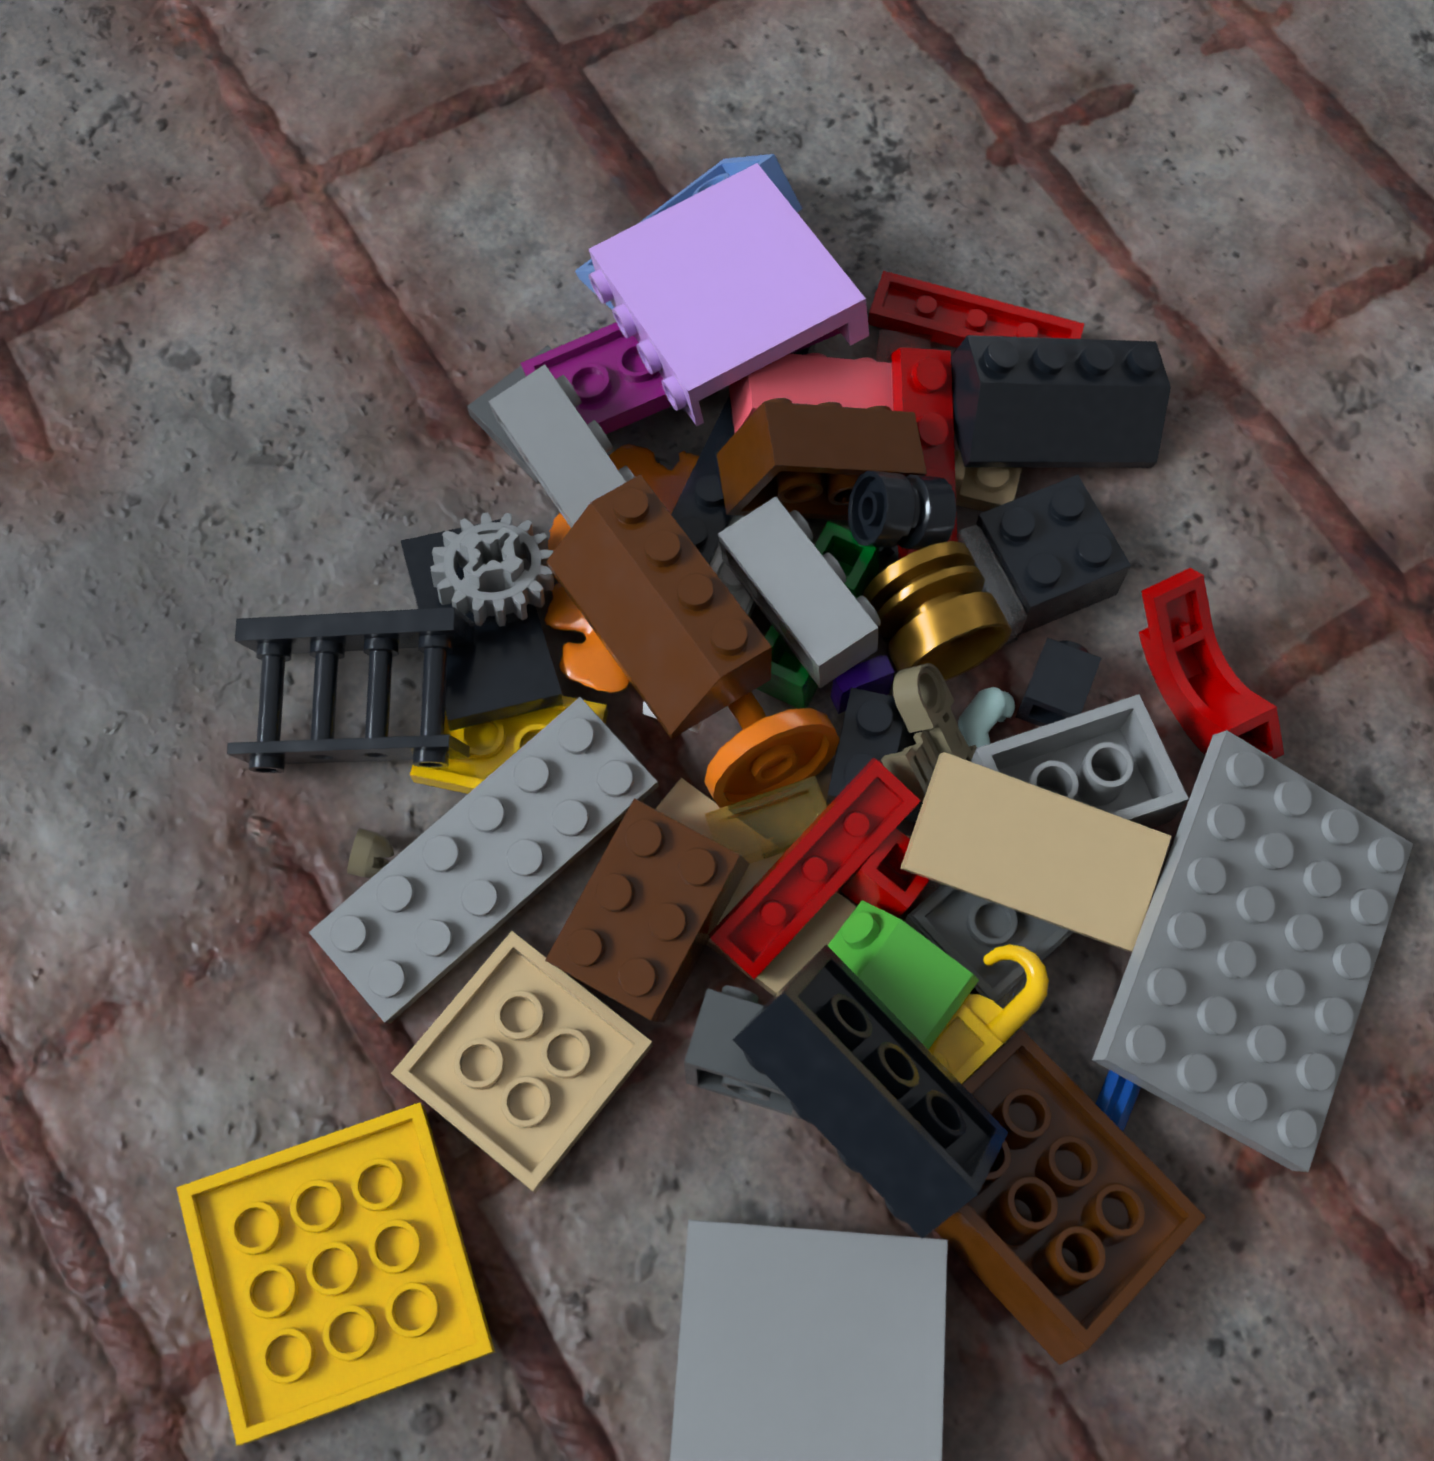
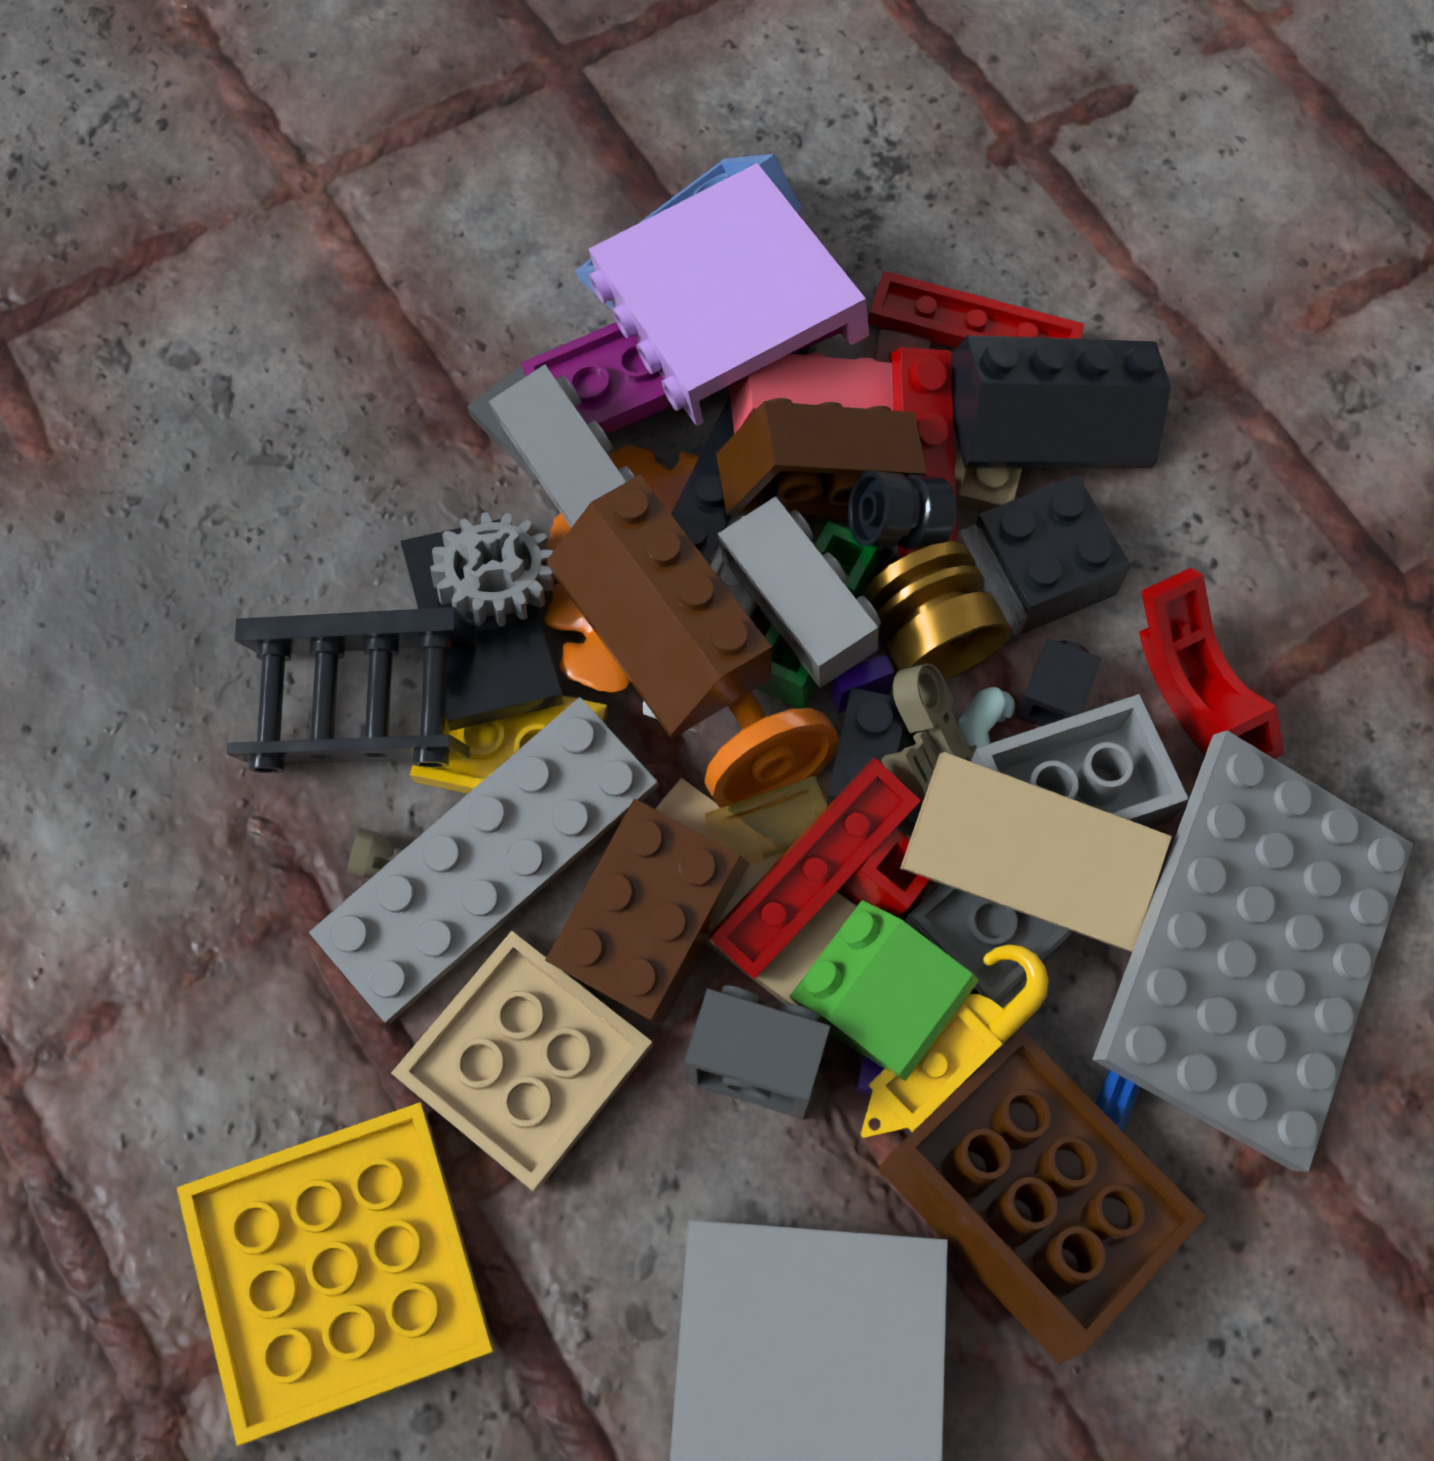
black slope [733,944,1008,1239] -> none

